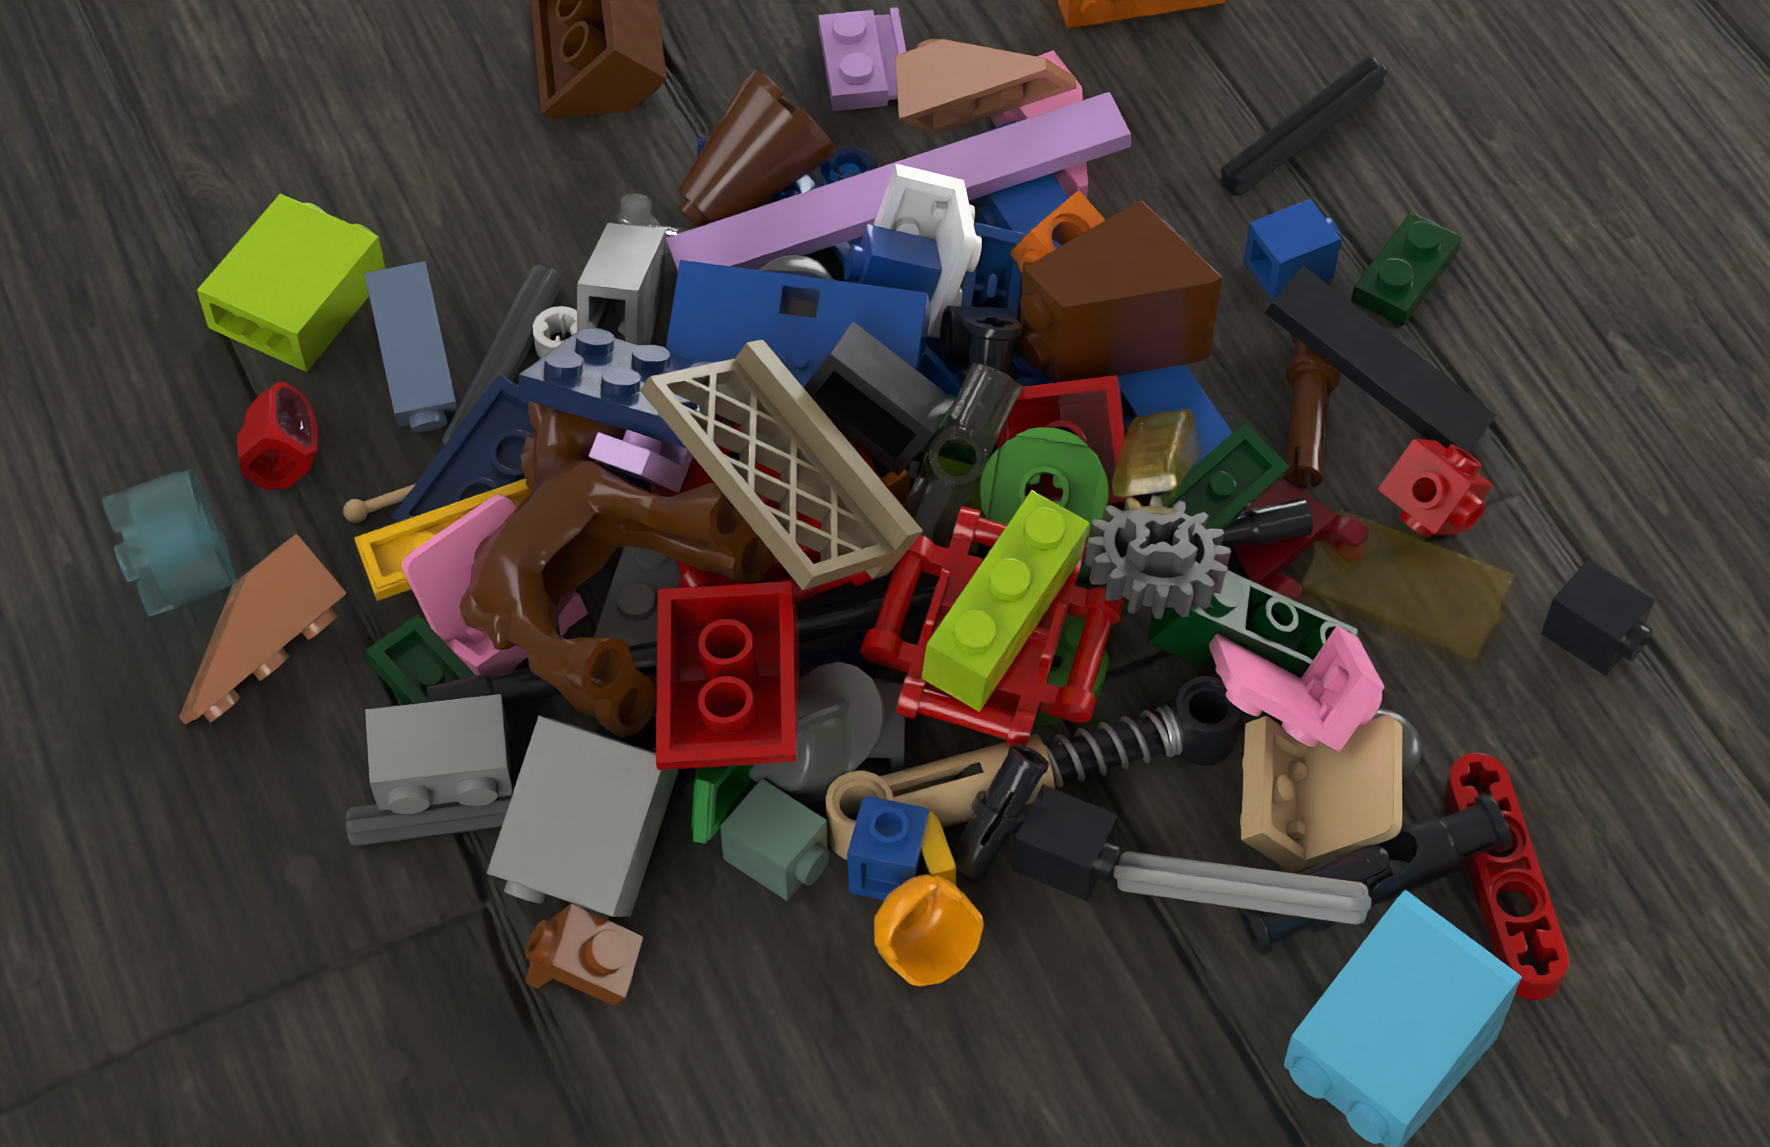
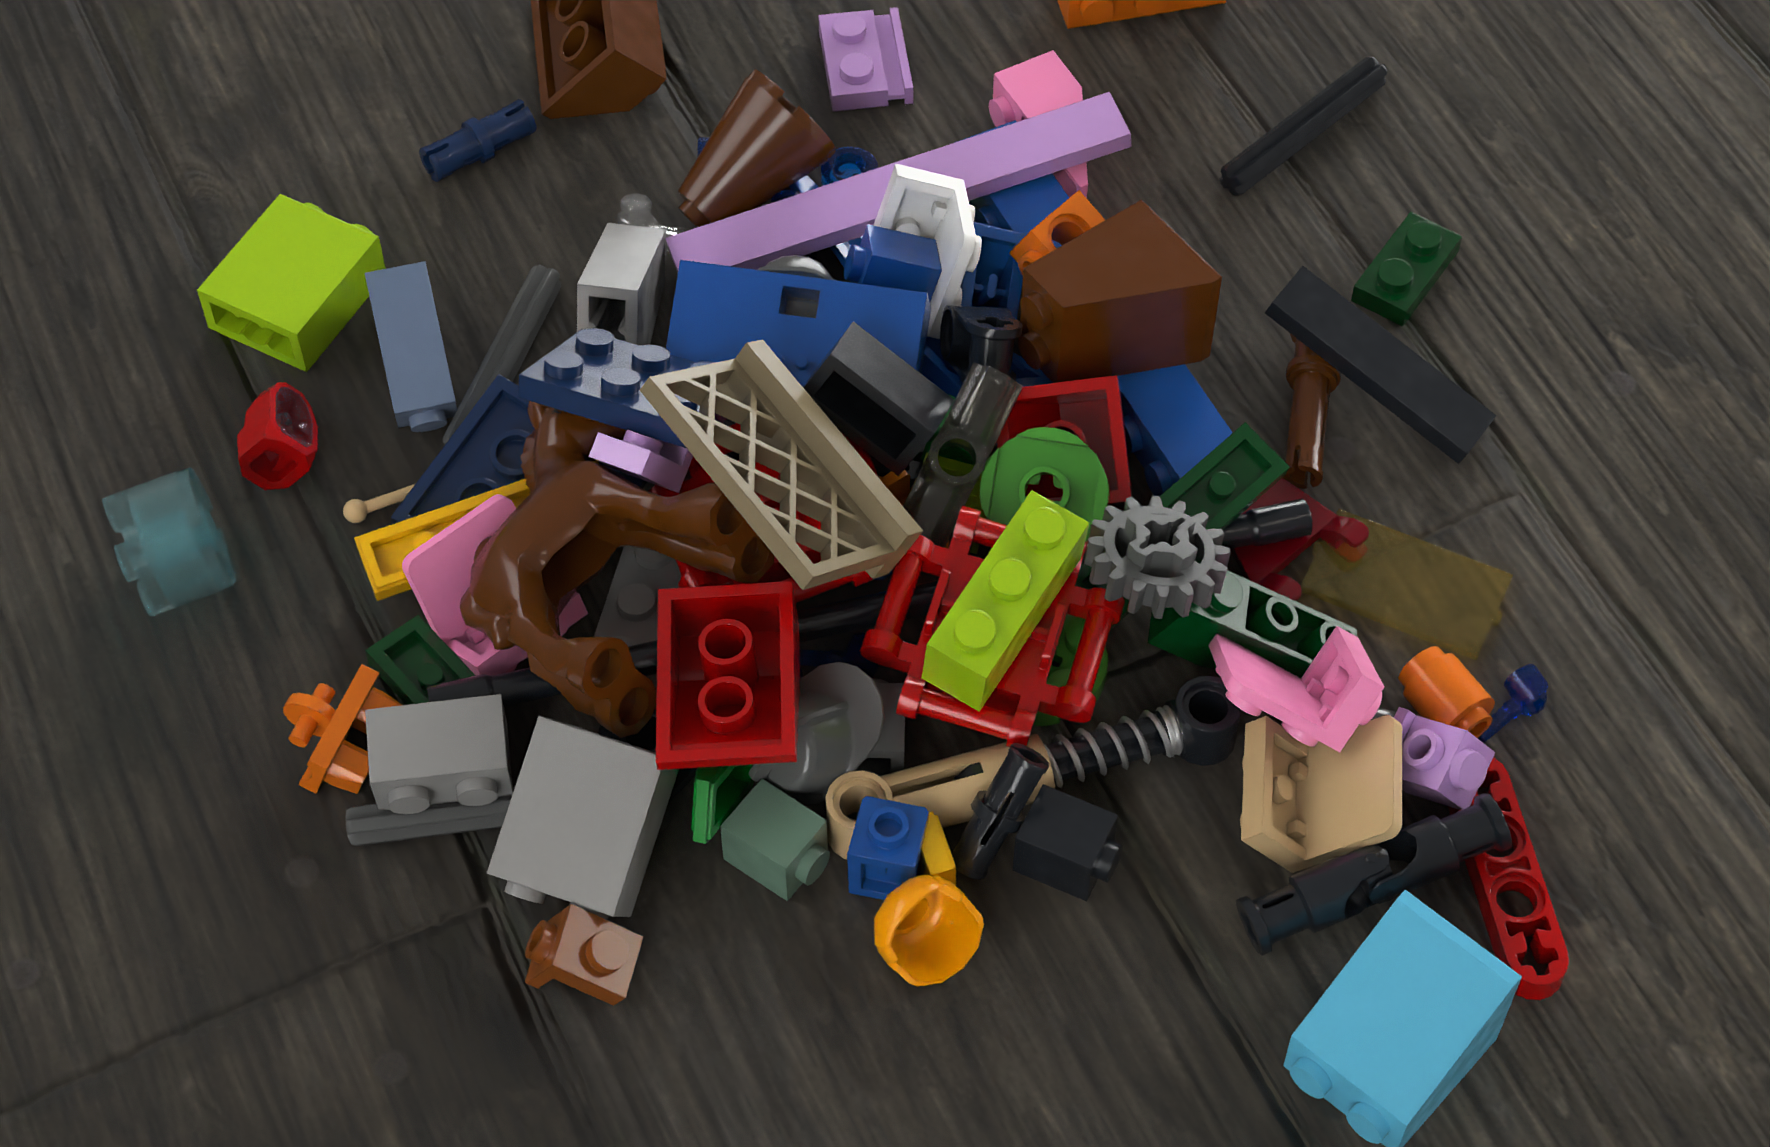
nougat slope [179,533,347,725] -> none
white bush [532,306,577,359] -> none
nougat slope [895,39,1077,136] -> none
clear yellow slope [1111,409,1202,498] -> none
light grey axle [1113,851,1371,925] -> none
blue brick [1243,199,1342,301] -> none
red brick [1378,438,1493,537] -> none
black brick [1541,558,1655,676] -> none
none -> orange hips [283,664,402,794]
none -> dark blue pin [419,99,537,182]
none -> lavender brick [1394,707,1495,810]
none -> orange brick [1398,646,1495,738]
none -> clear blue hand [1478,664,1548,743]

